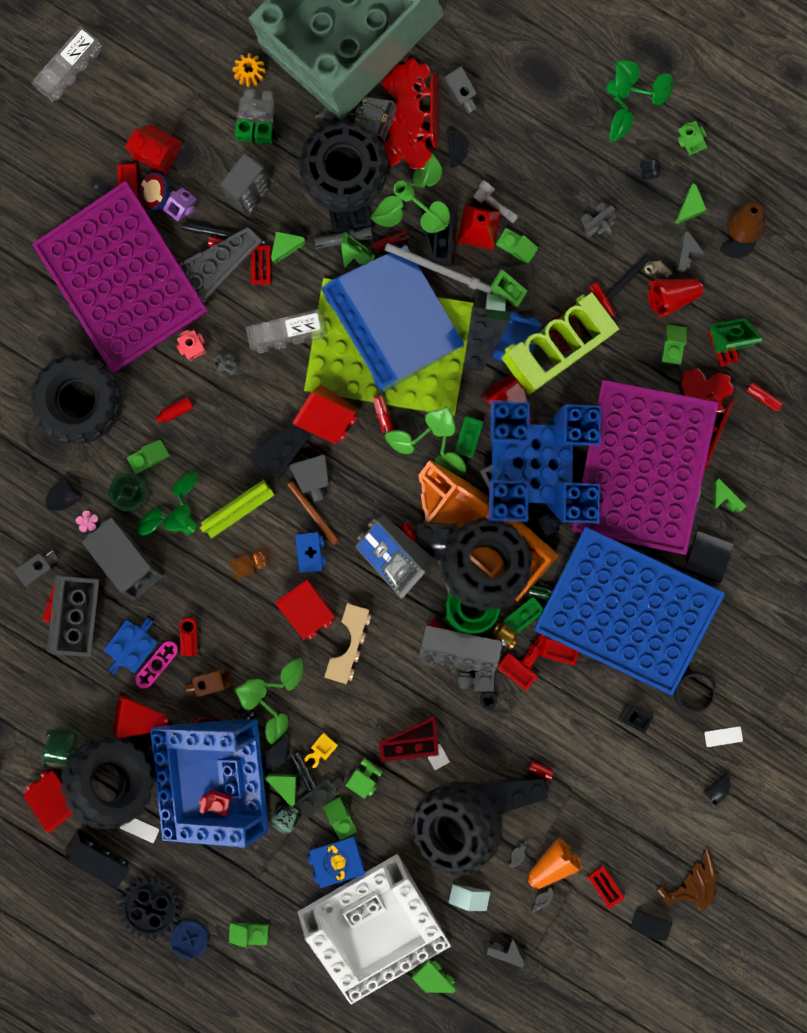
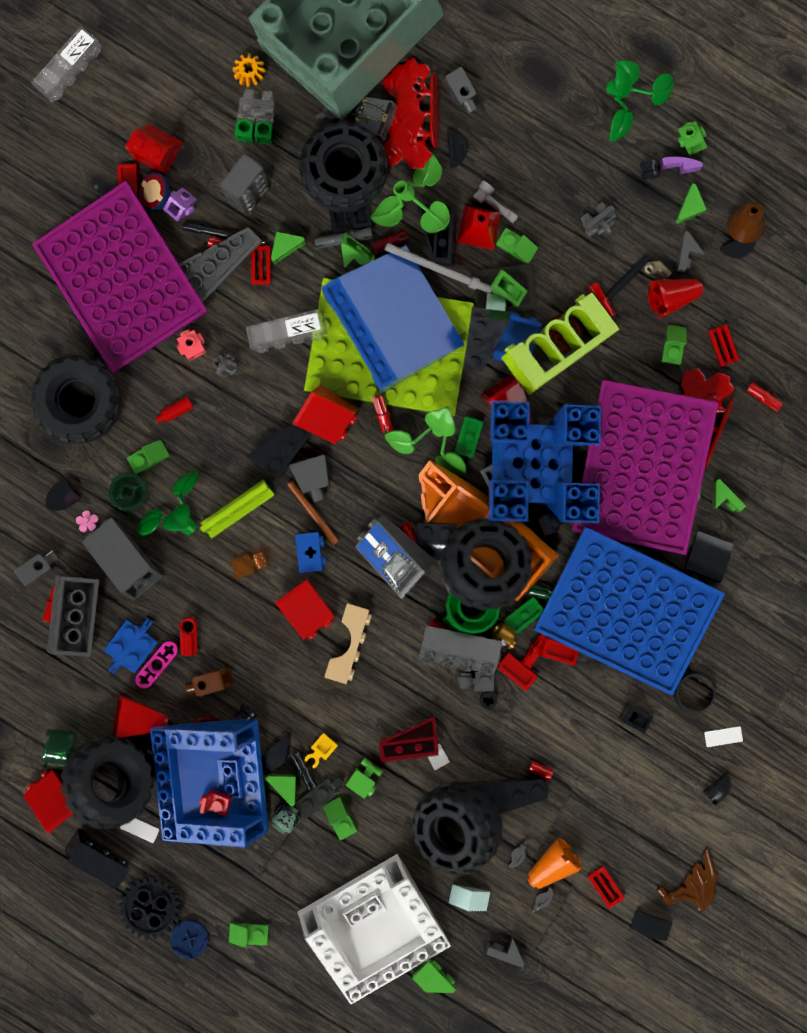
bright green plant [235,657,304,745] -> none
blue panel [307,834,365,888] -> none
green slope [710,318,762,354] -> none
none -> medium lavender slope [660,157,703,174]

